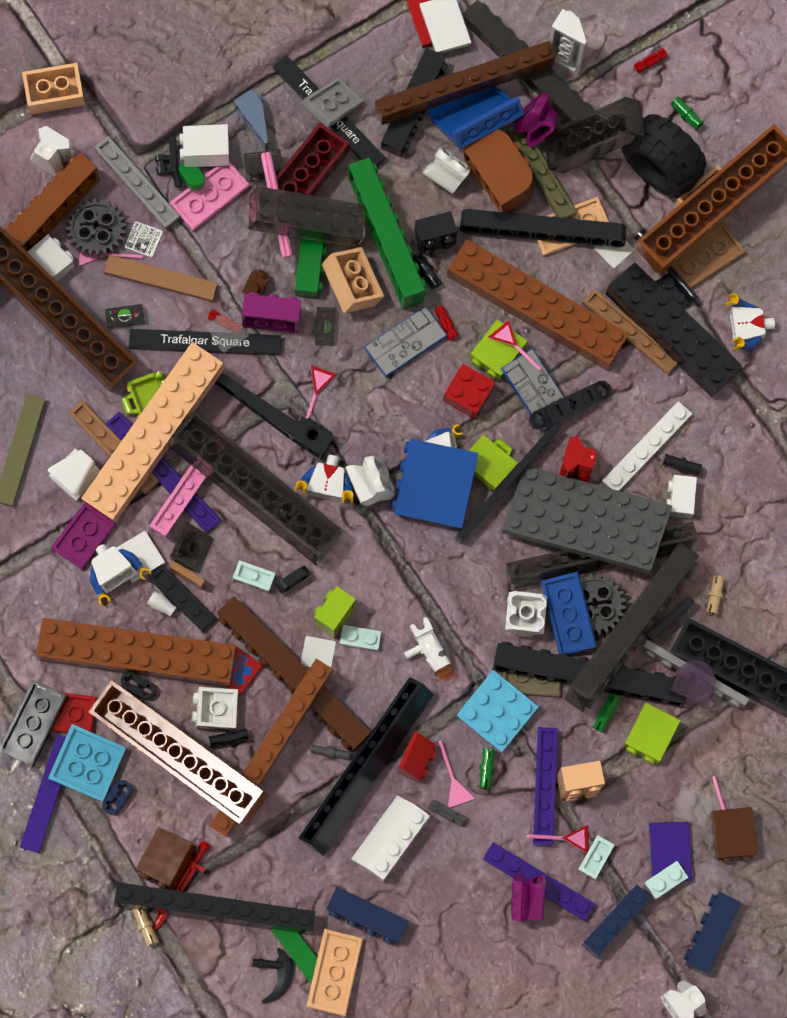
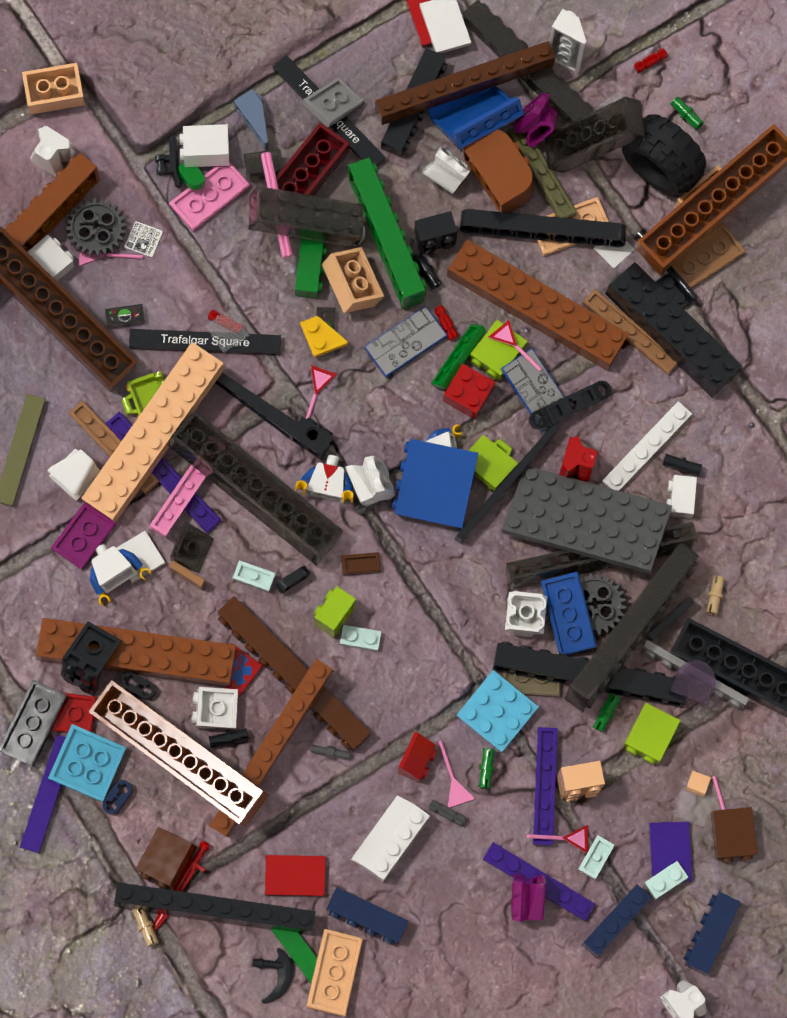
light grey plate [94,136,180,230] -> none
medium nougat tile [104,255,218,302] -> none
white cone [147,591,176,616] -> none
black tile [149,565,216,633] -> none
reddish brown bracket [242,269,272,296] -> none
magenta brick [242,292,301,334] -> none
black brick [299,677,434,856] -> none
white sticker [301,636,336,667] -> none
white piece [404,617,454,679] -> none
torso [726,293,775,351] -> none
none -> black bracket [61,621,121,695]
none -> red tile [265,855,325,897]
none -> yellow wing [300,316,348,358]
none -> reddish brown tile [341,552,381,576]
none -> green tile [431,324,486,390]
none -> light nougat tile [685,770,711,797]

